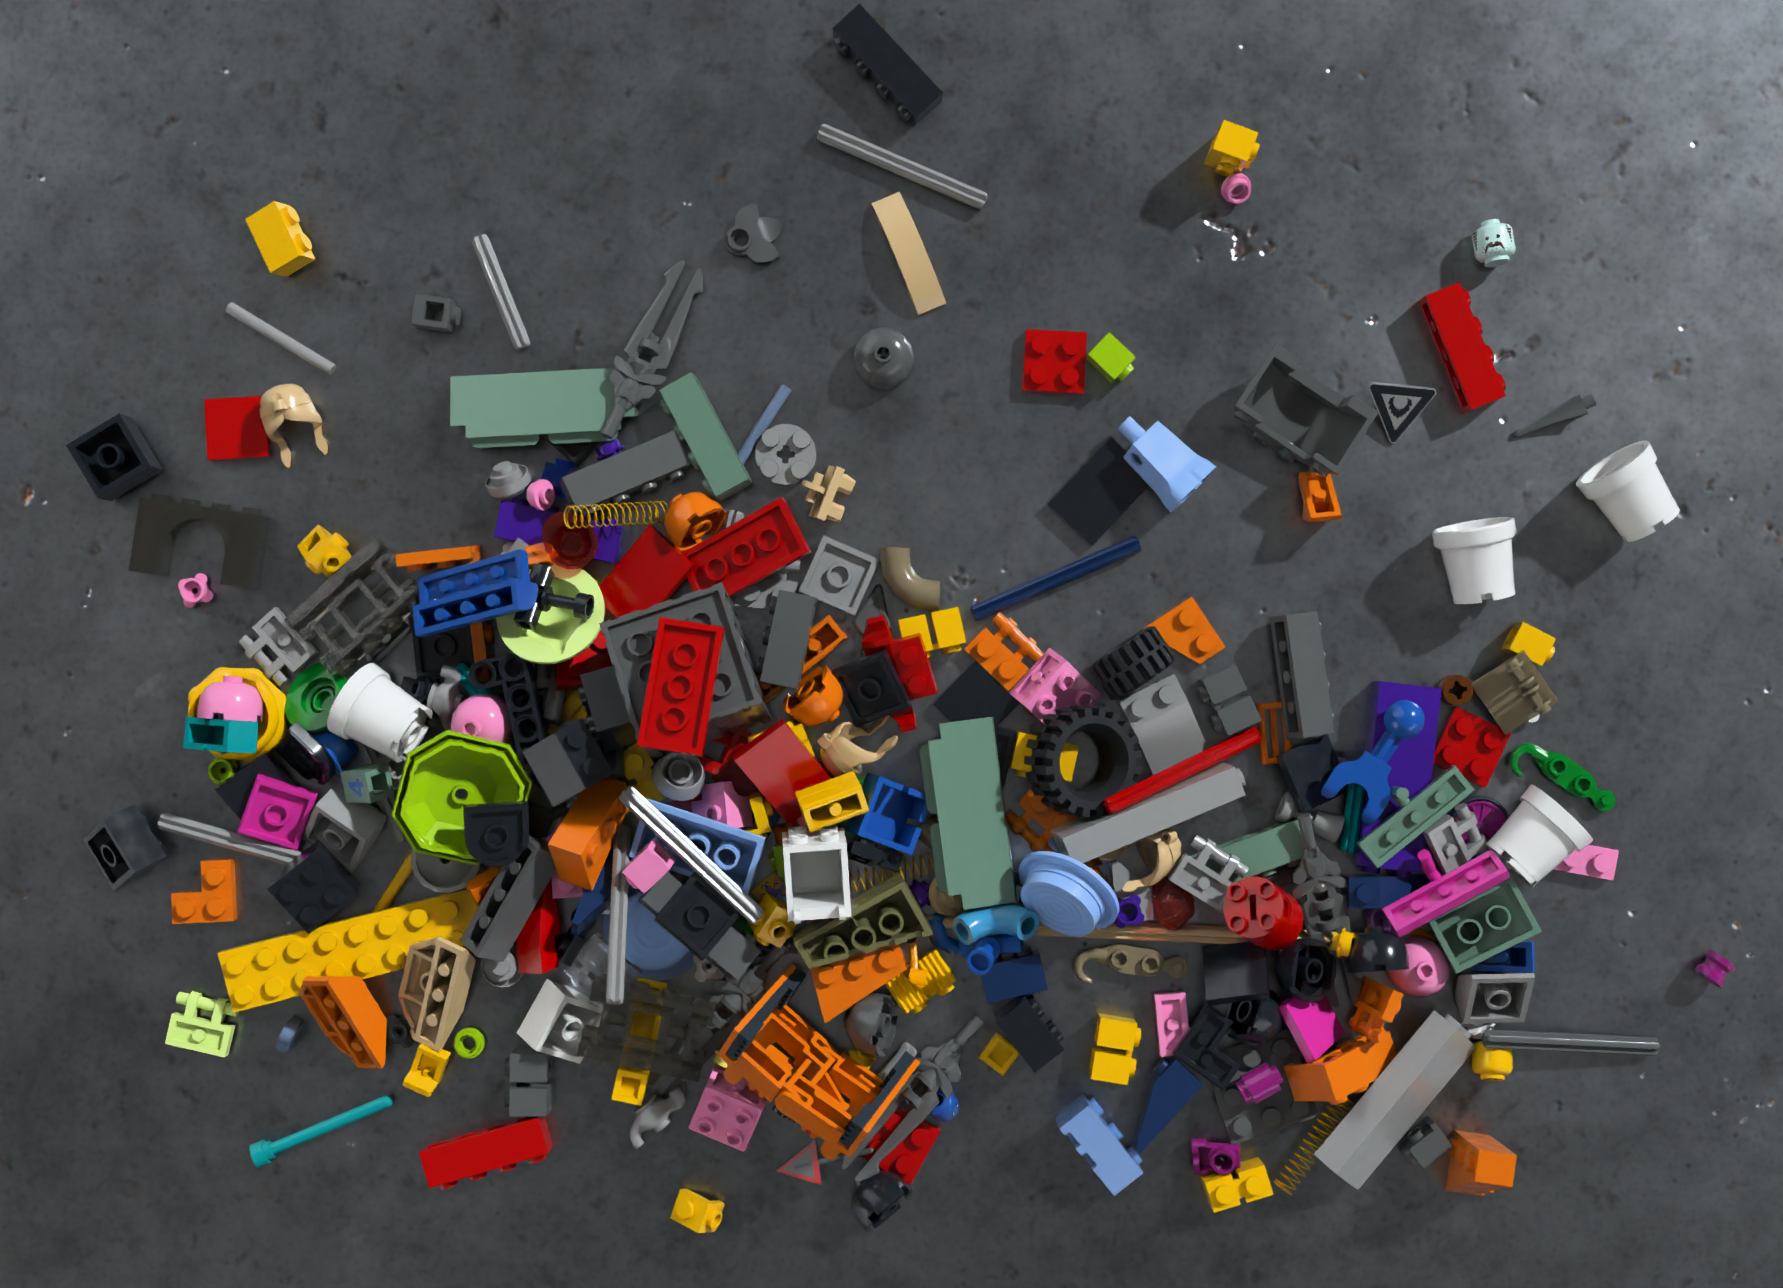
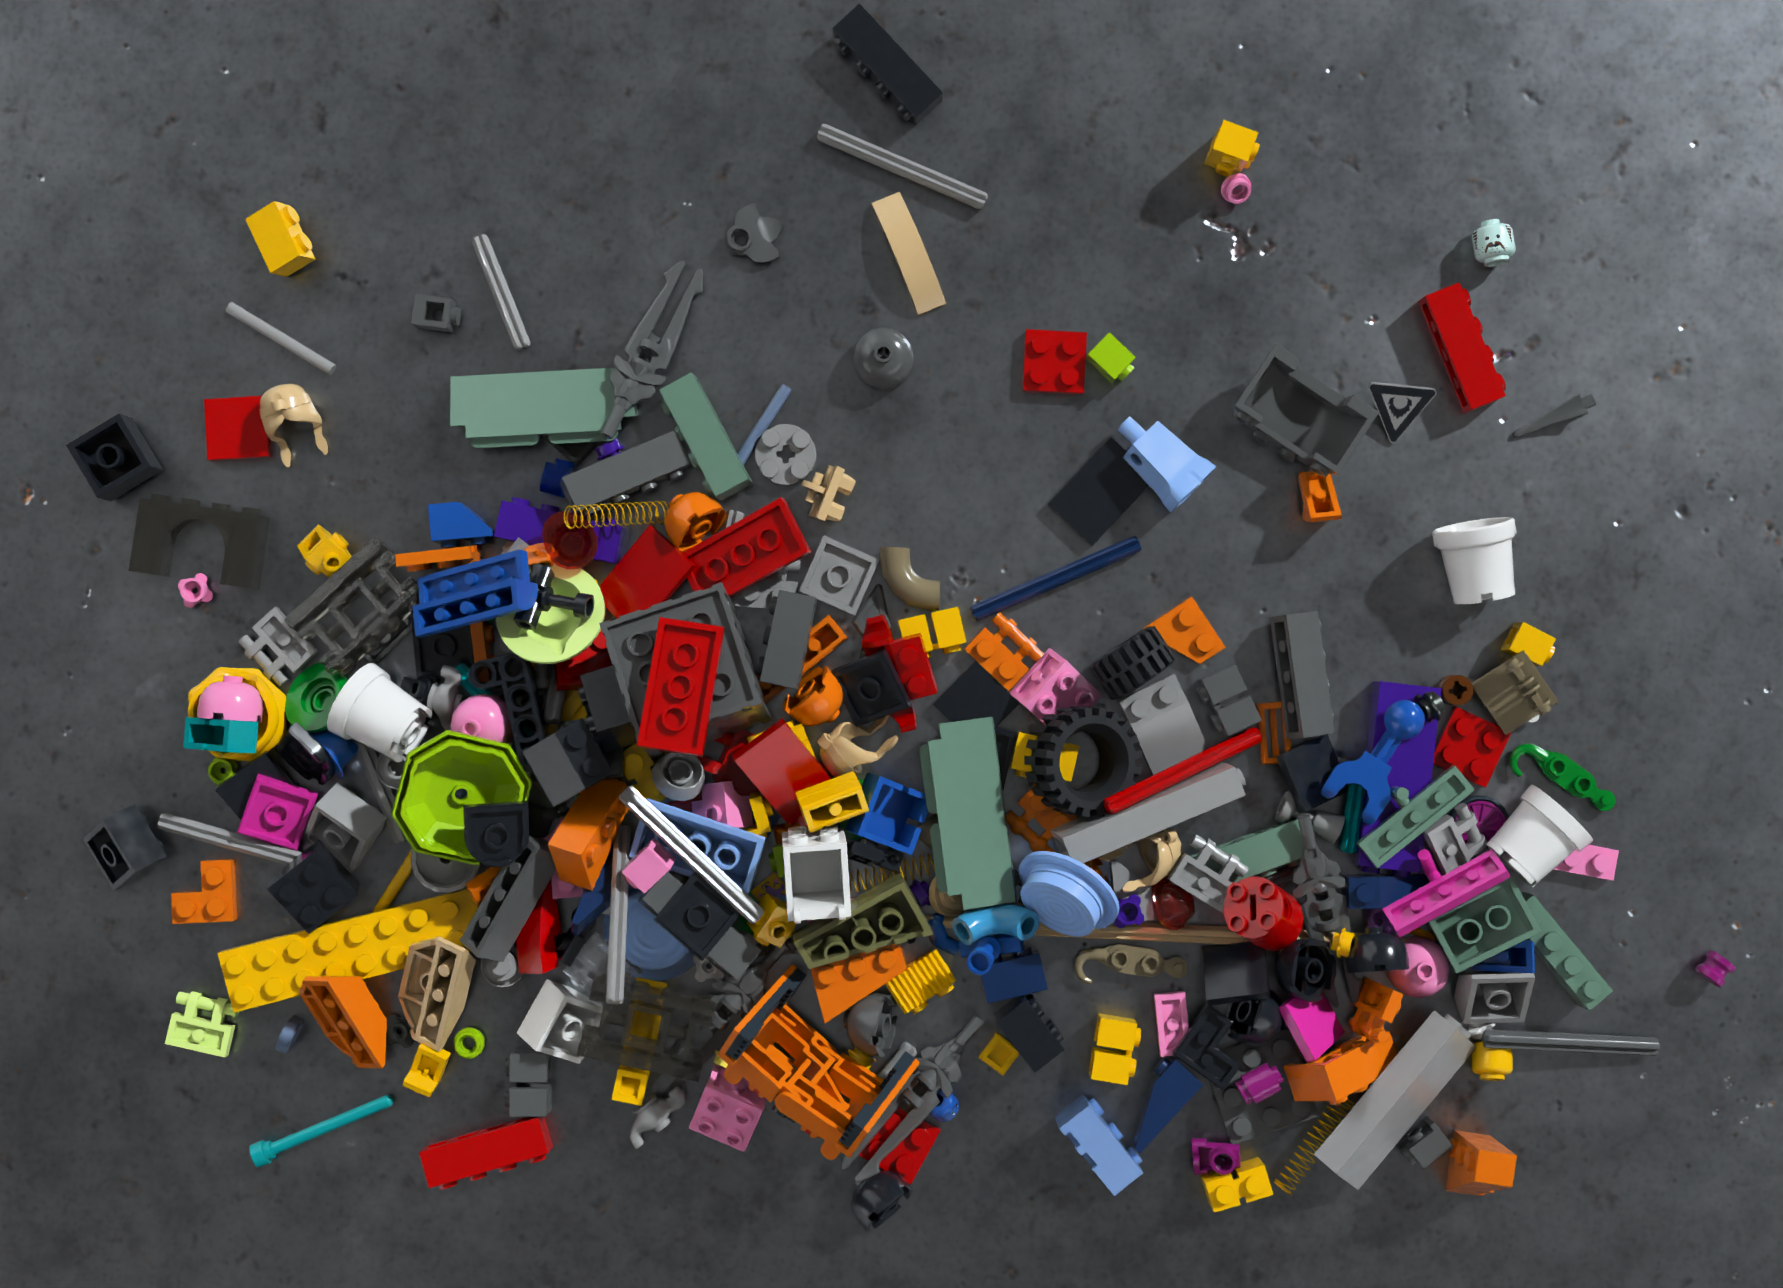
sand green brick [340,764,394,803] -> none
light grey plate [485,461,531,499] -> none
bright pink plate [527,479,555,510] -> none
yellow bracket [670,1188,725,1233] -> none
piece [776,1139,874,1185] -> none
light orange hand [909,943,927,988] -> none
white piece [1576,440,1680,542] -> none
none -> blue slope [428,502,496,548]
none -> pearl dark grey plate [1414,691,1445,723]
none -> sand green brick [1521,892,1613,1011]

